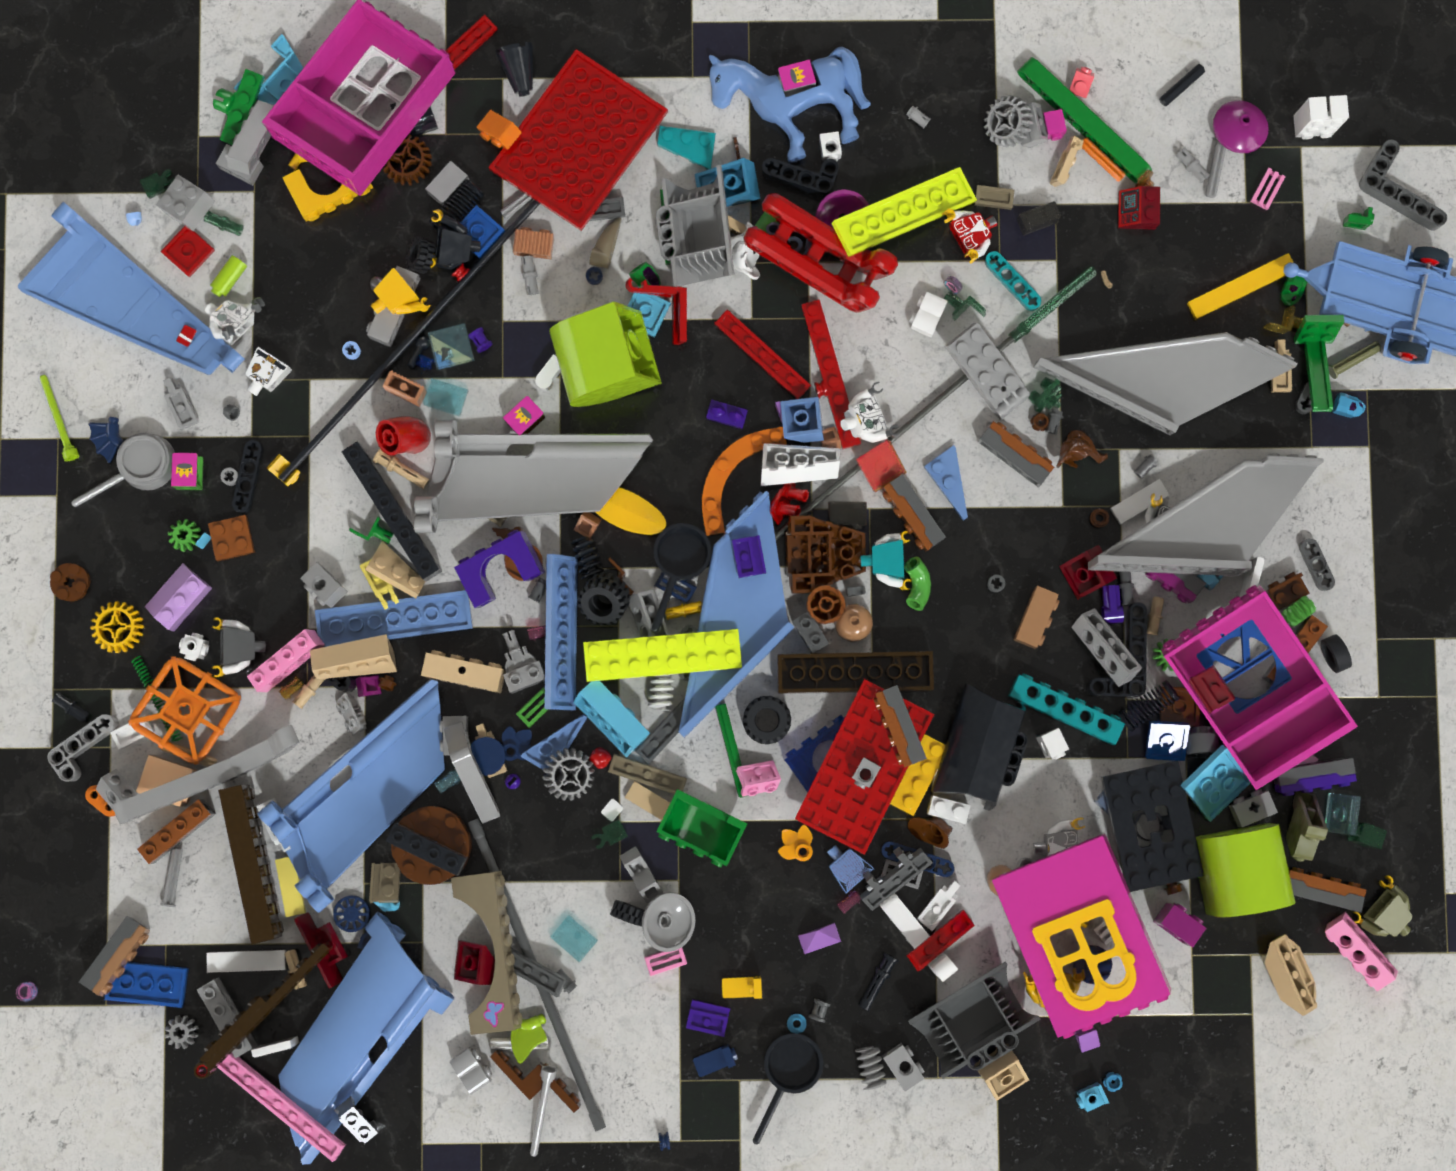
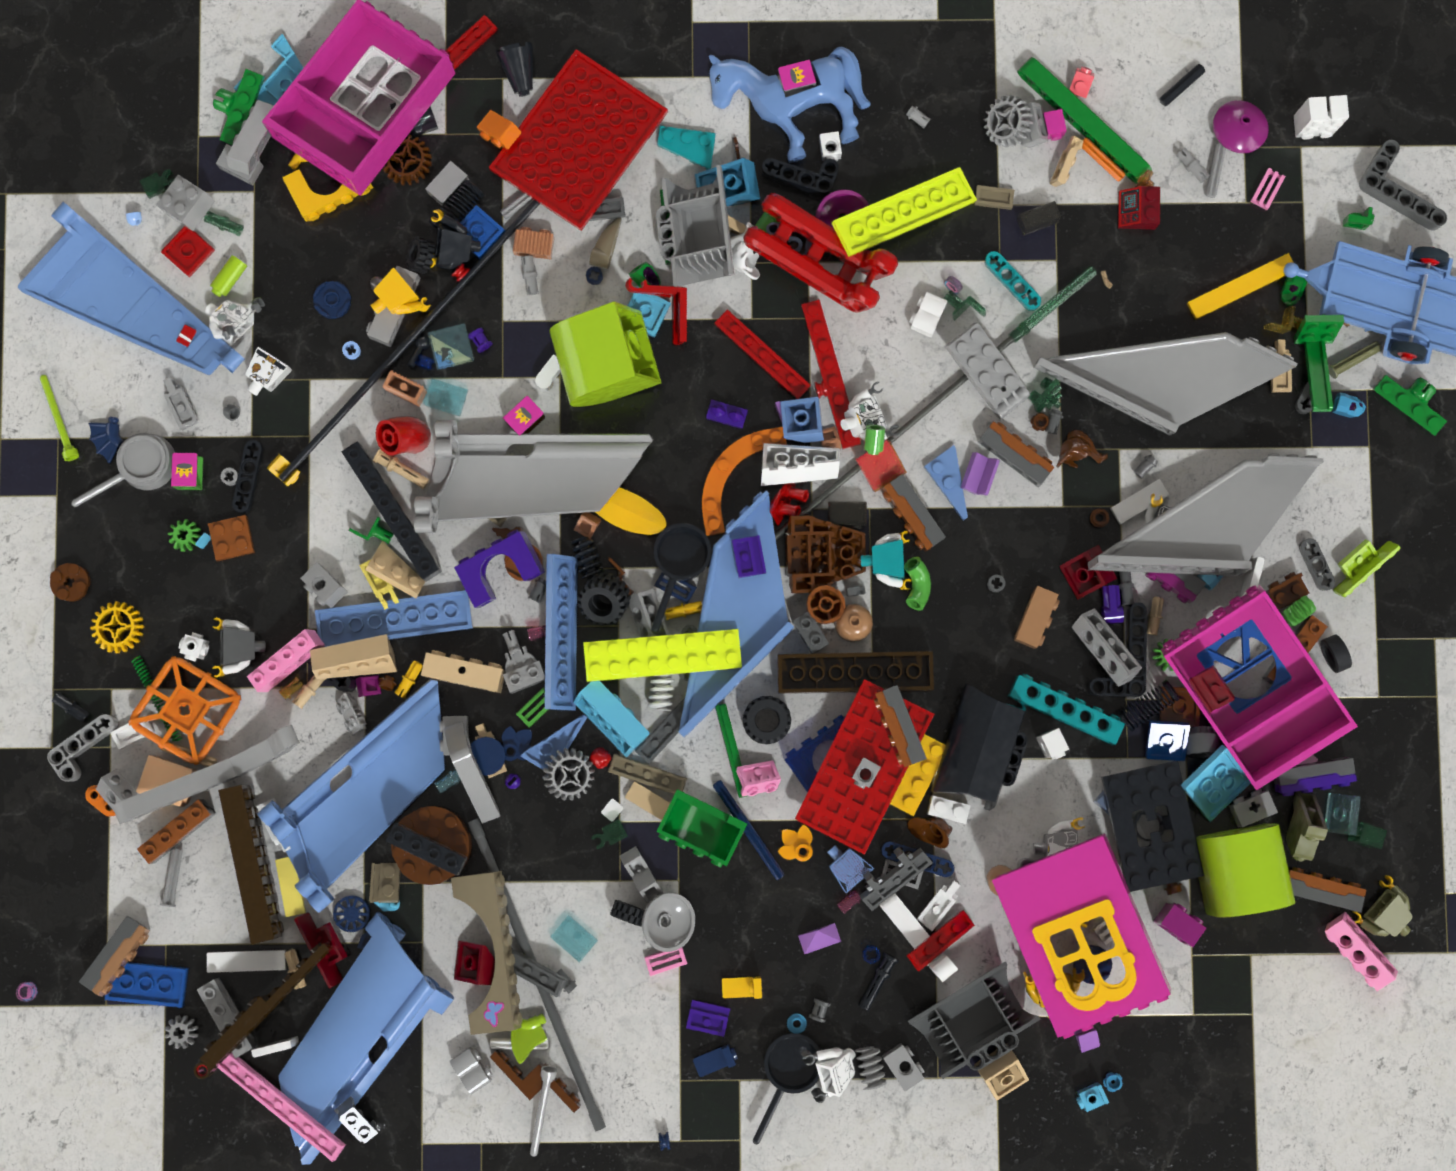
lavender slope [145,563,212,631] -> none
torso [942,209,997,264] -> none
tan wedge [1264,935,1317,1016] -> none
none -> dark blue tile [313,281,352,319]
none -> yellow axle [394,661,423,698]
none -> dark blue axle [713,780,785,880]
none -> white torso [801,1048,856,1103]
none -> clear blue bush [862,945,881,964]
none -> bright green brick [864,425,885,455]
none -> medium lavender panel [960,452,1000,496]
none -> lime bracket [1333,539,1400,597]
none -> green plate [1373,375,1447,436]

